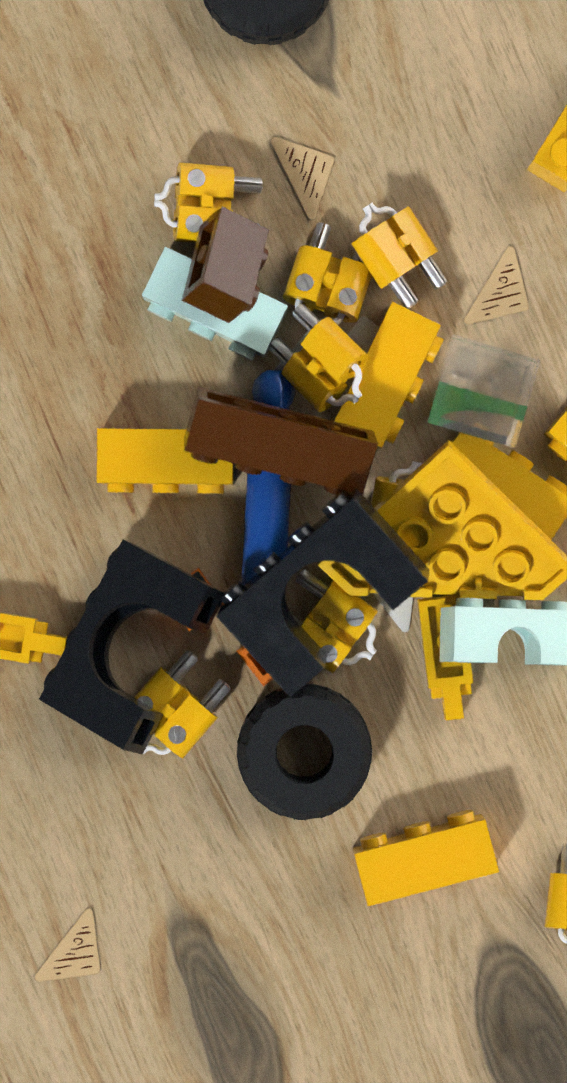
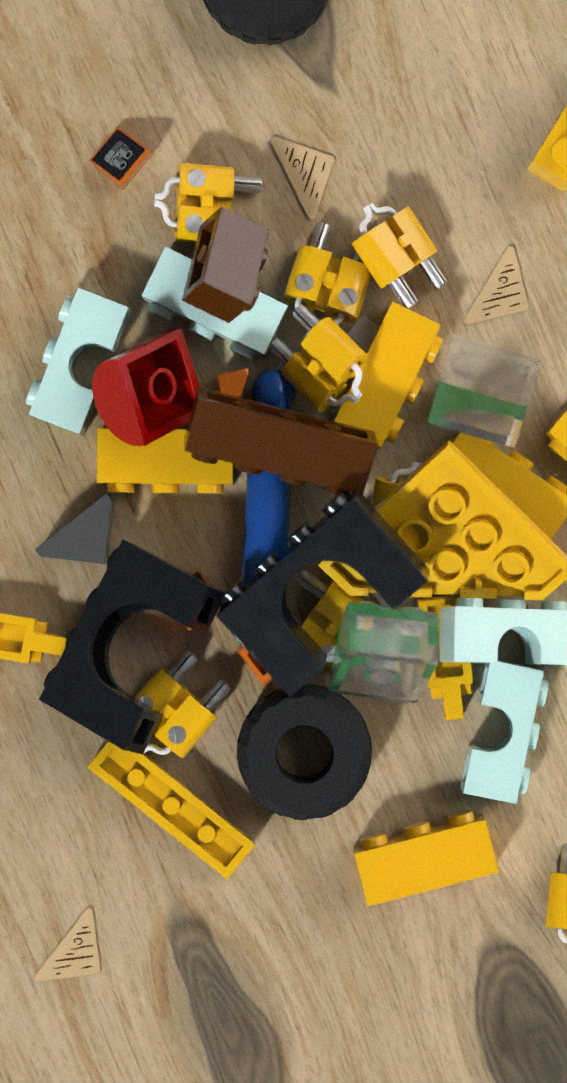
none -> light aqua arch [26,288,132,436]
none -> dark grey slope [35,493,115,564]
none -> yellow plate [87,741,256,880]
none -> slope [89,126,152,190]
none -> red brick [92,327,199,446]
none -> orange slope [215,368,250,398]
none -> clear slope [329,601,439,703]
none -> light aqua arch [460,660,549,804]

